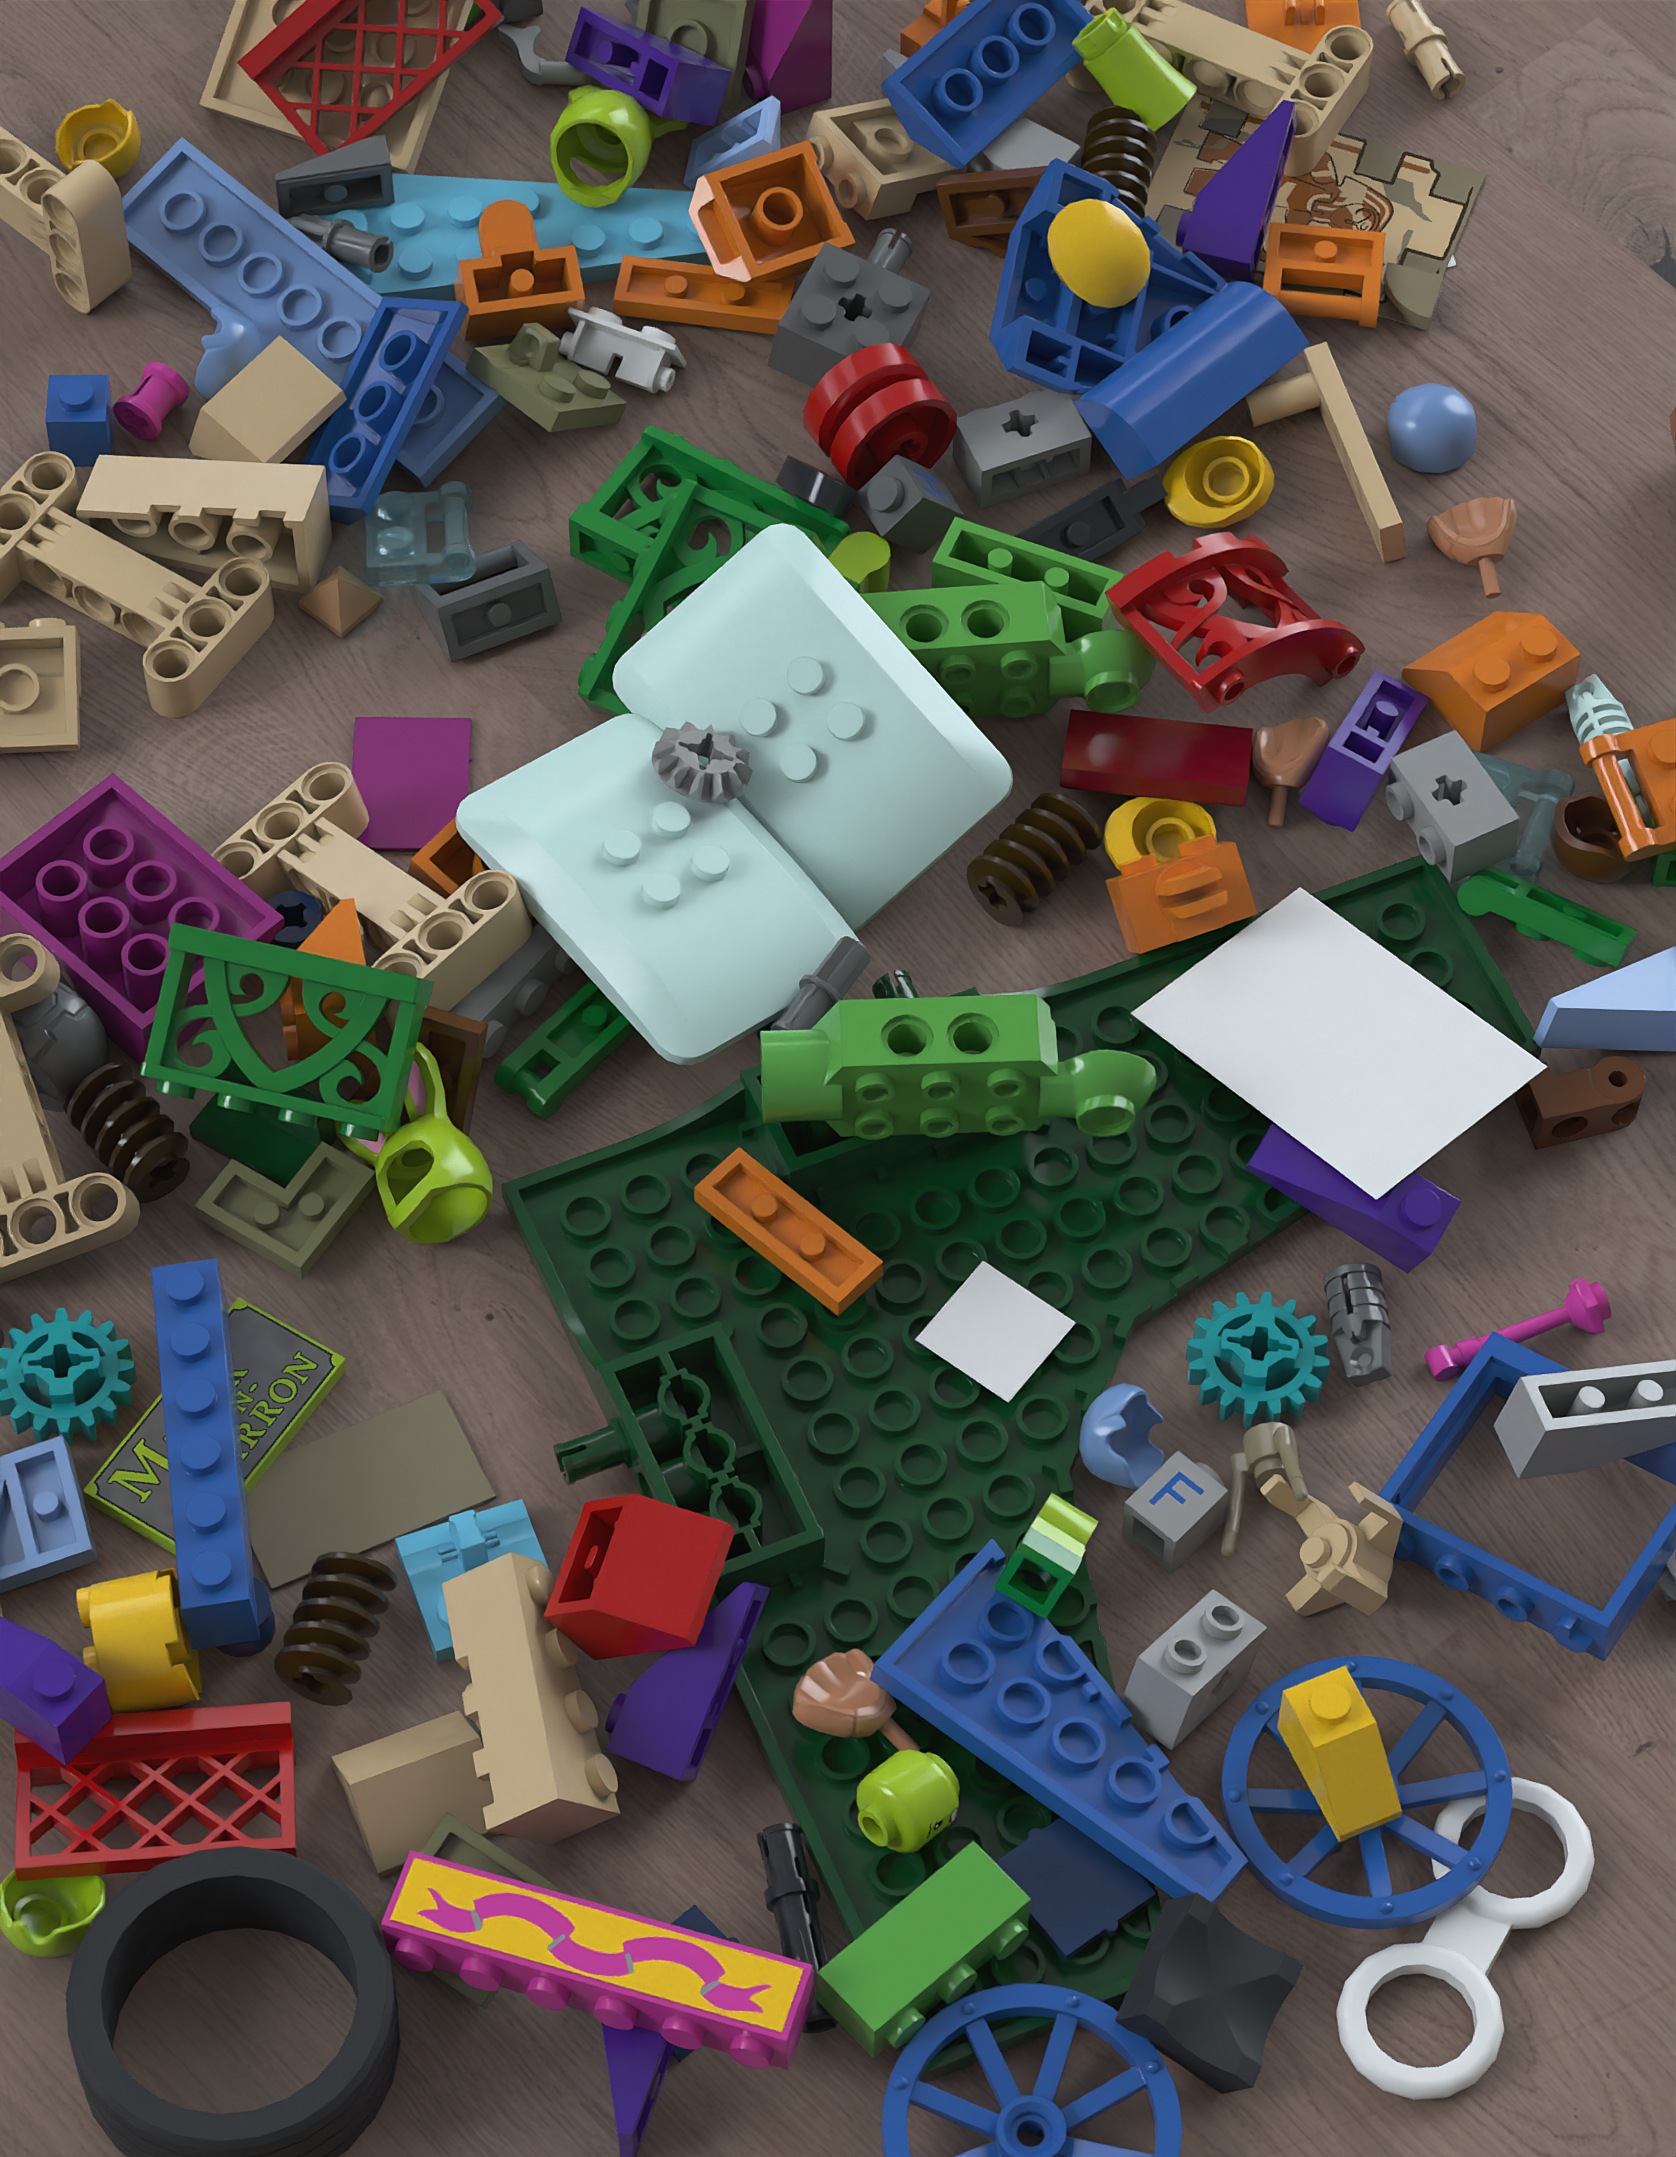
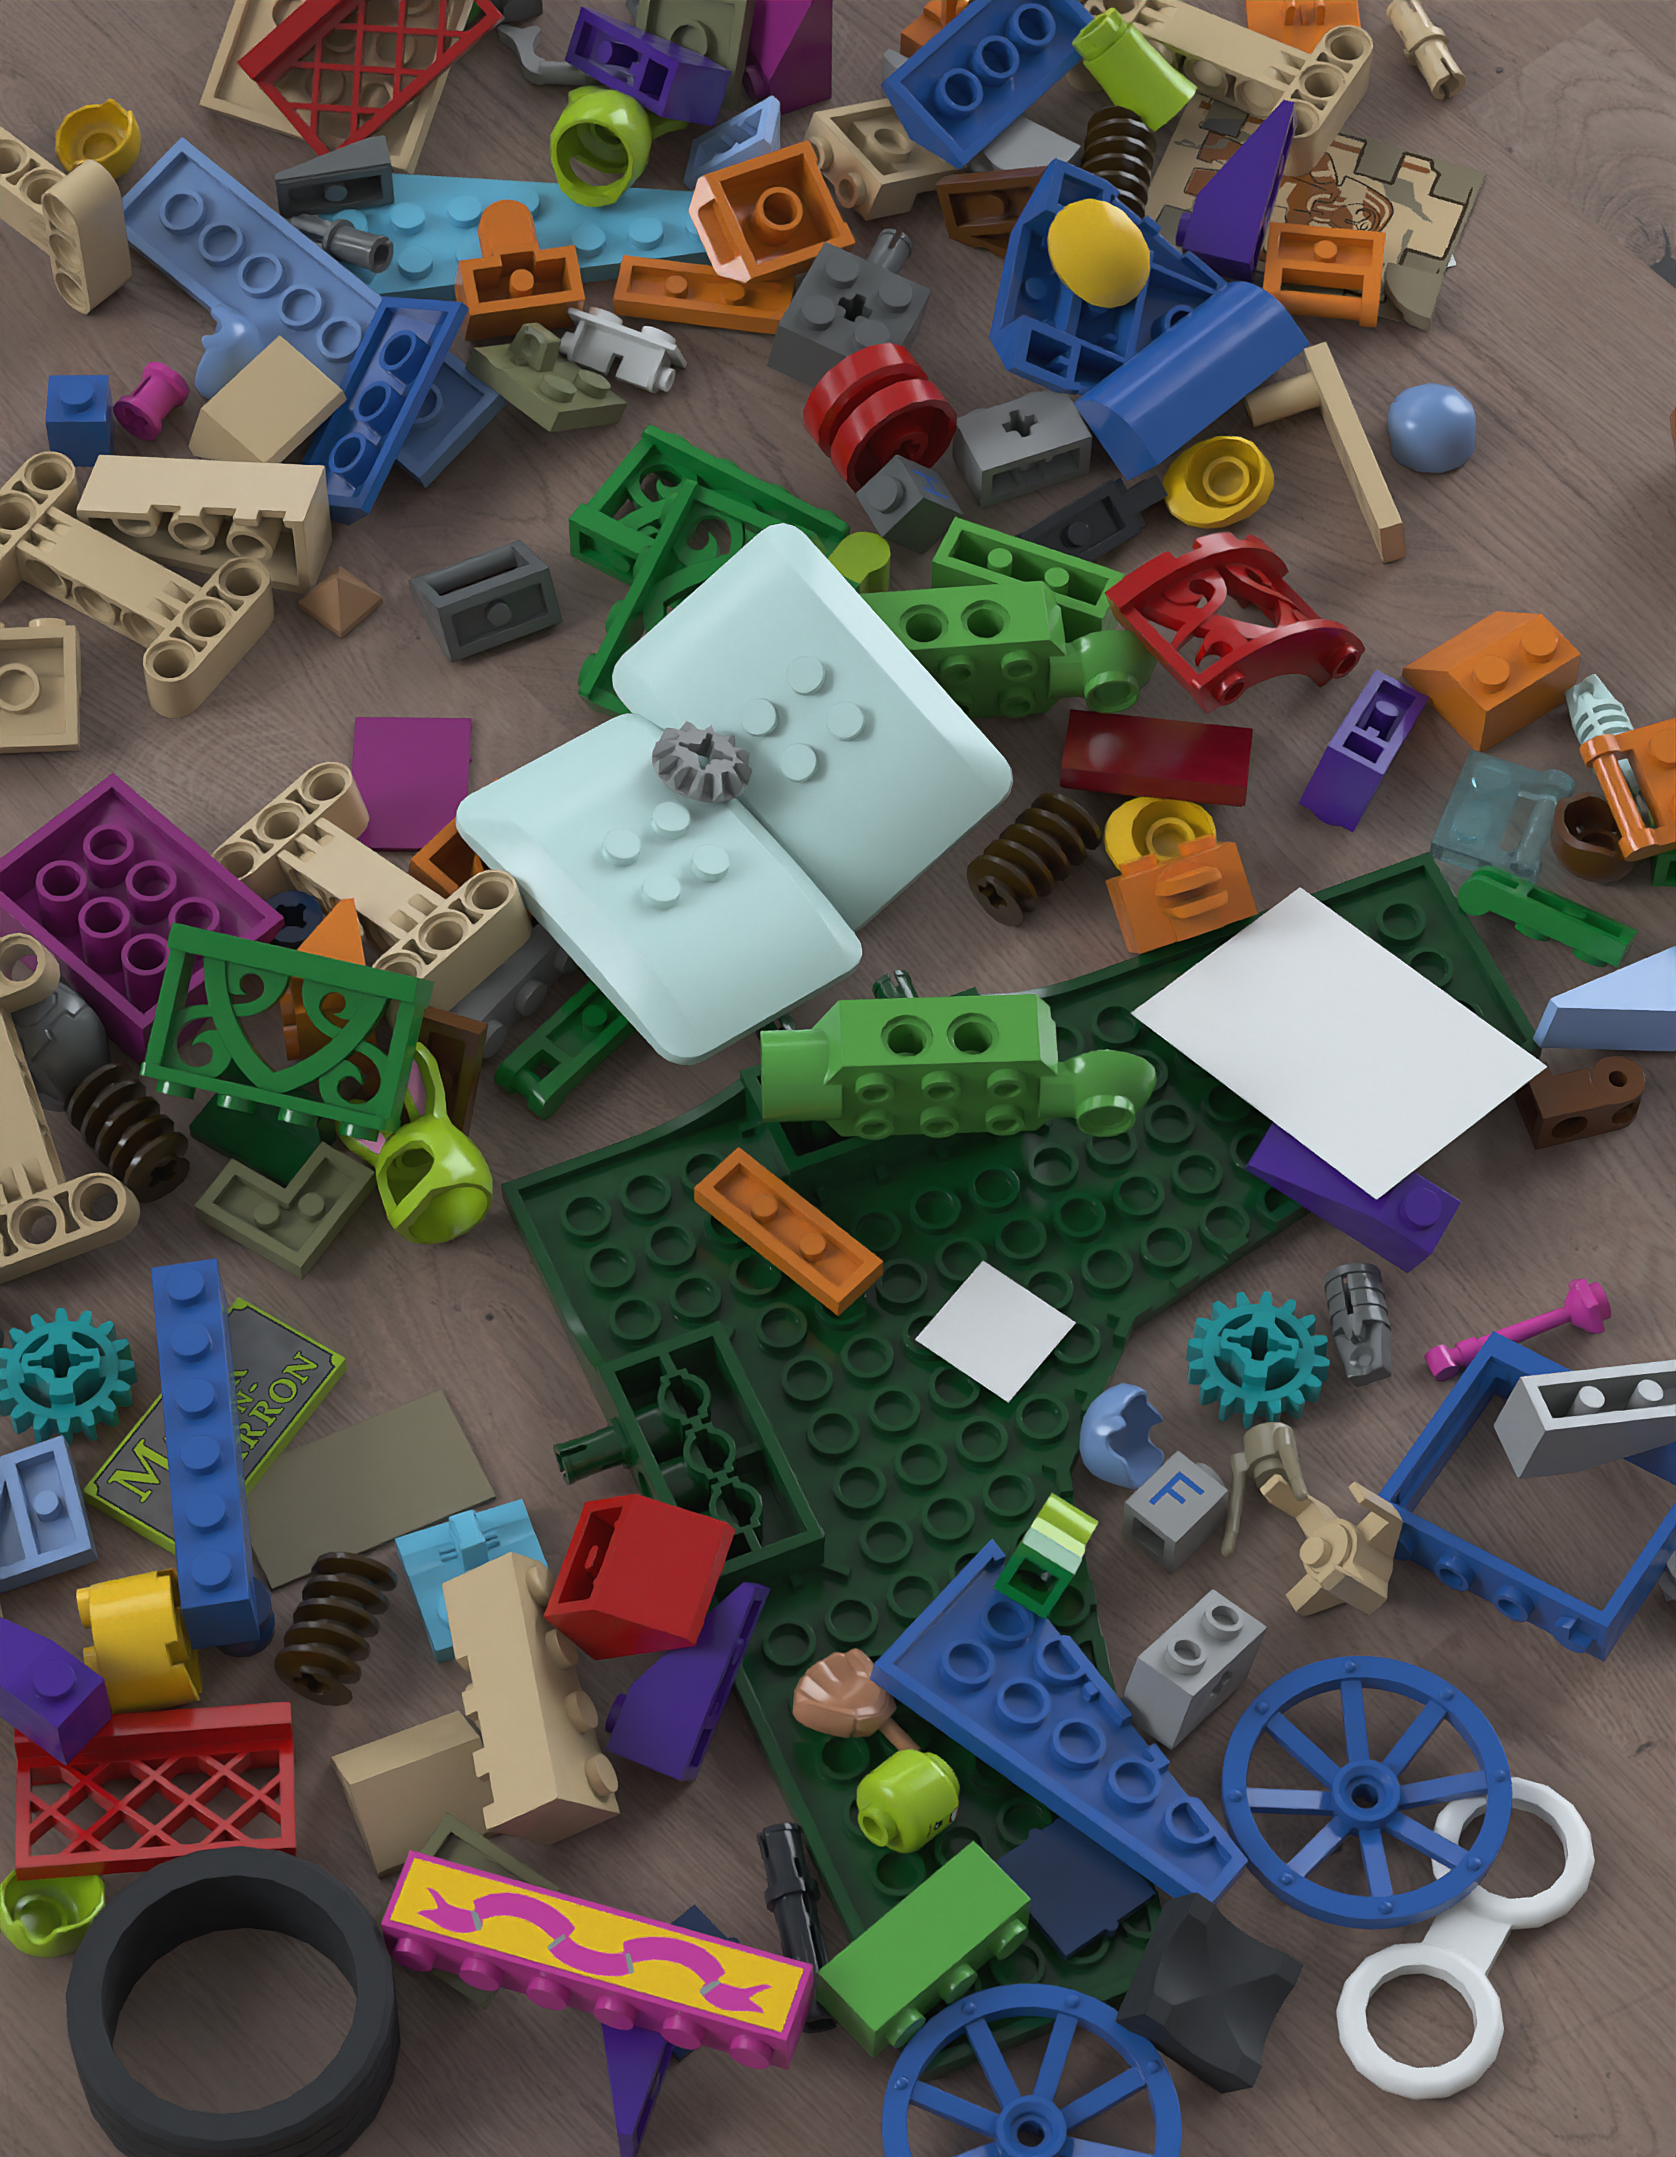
clear light blue plate [365,481,476,587] -> none
dark grey axle [770,936,871,1031] -> none
black beam [775,455,858,518] -> none
nougat piece [1250,716,1330,828] -> none
yellow slope [1277,1666,1402,1842] -> none
light grey brick [1384,729,1520,884] -> none
nougat piece [1426,496,1517,599] -> none

